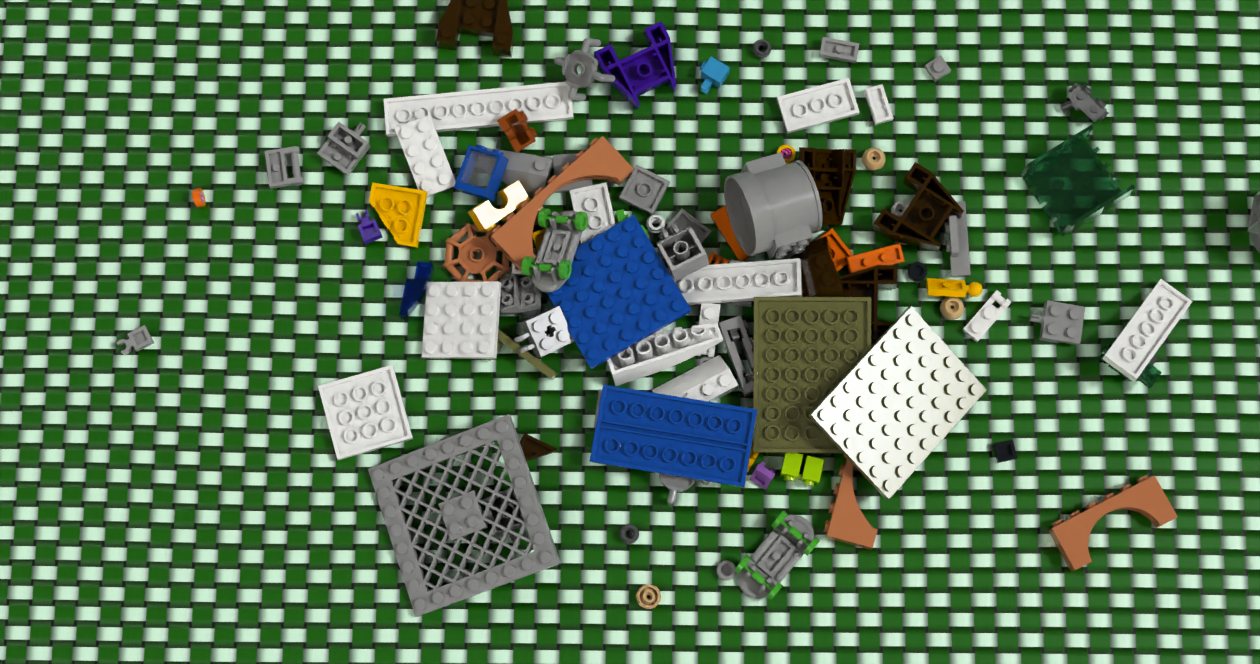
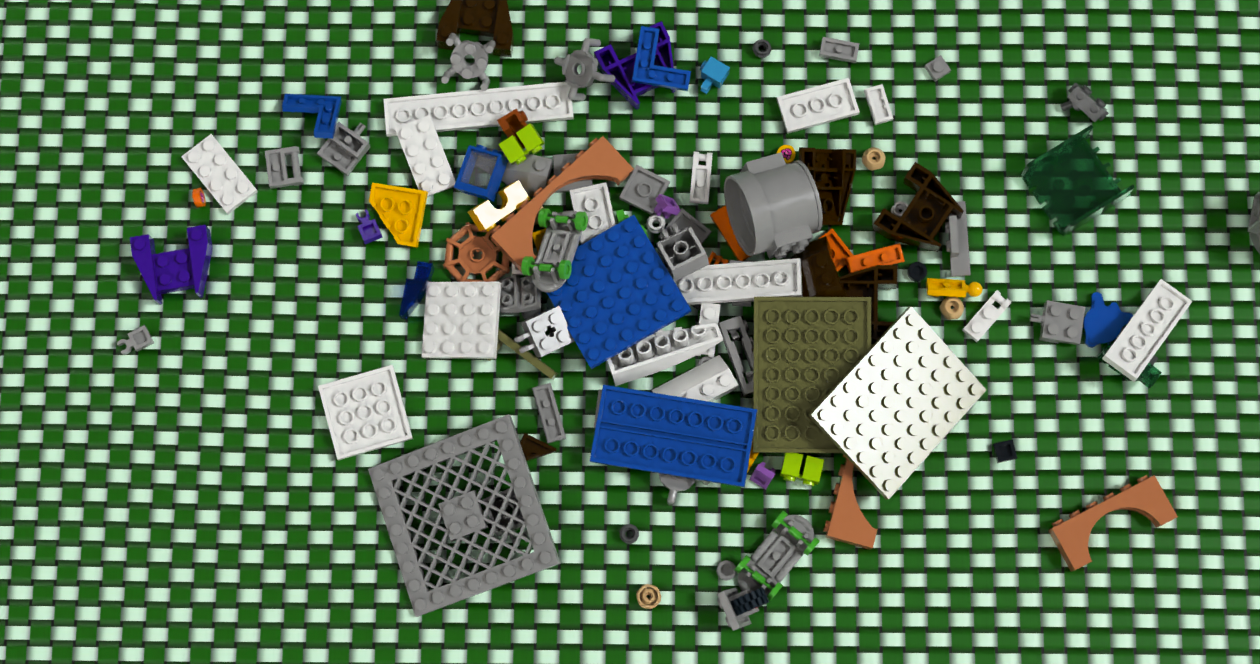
none -> dark purple wedge [130,225,213,305]
none -> white plate [181,134,258,215]
none -> blue plate [282,94,341,139]
none -> light grey plate [441,33,496,91]
none -> lime piece [498,124,545,165]
none -> light grey tile [532,383,566,444]
none -> blue plate [632,26,691,91]
none -> medium lavender tile [654,194,681,219]
none -> white plate [689,151,713,204]
none -> plate [717,587,769,631]
none -> blue tile [1083,292,1134,348]

